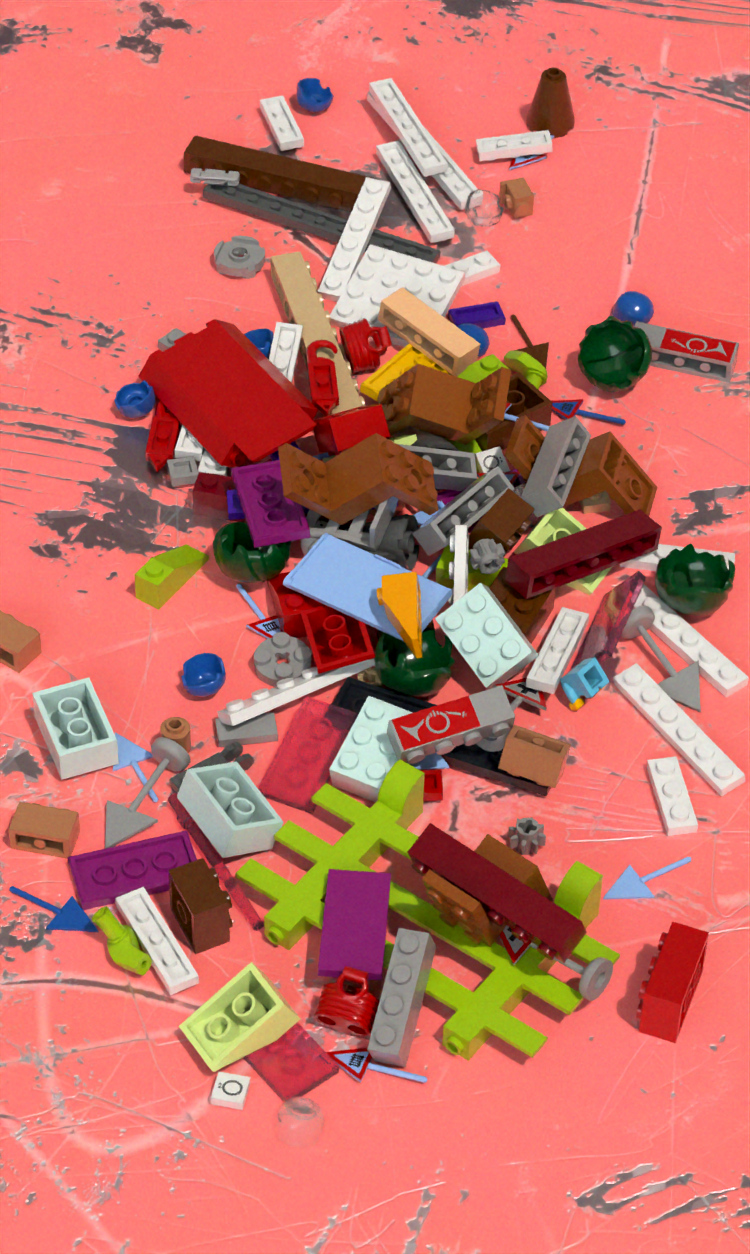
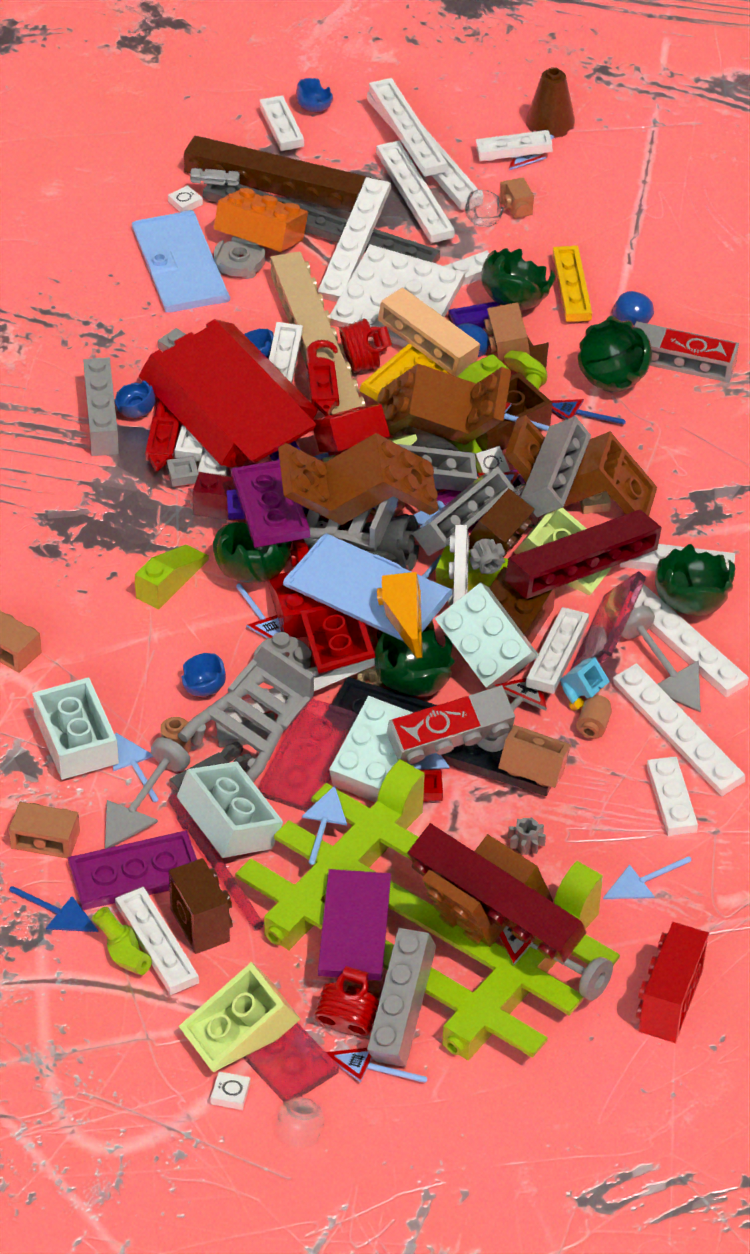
none -> light grey brick [83,357,119,456]
none -> light blue door [132,210,231,313]
none -> white tile [168,186,203,212]
none -> light grey hand [178,643,314,782]
none -> orange brick [213,188,308,252]
none -> red plate [290,539,309,567]
none -> light blue piece [302,786,347,865]
none -> dark green piece [481,248,556,311]
none -> nougat brick [484,302,530,362]
none -> yellow plate [552,245,592,322]
none -> nougat brick [576,695,612,739]

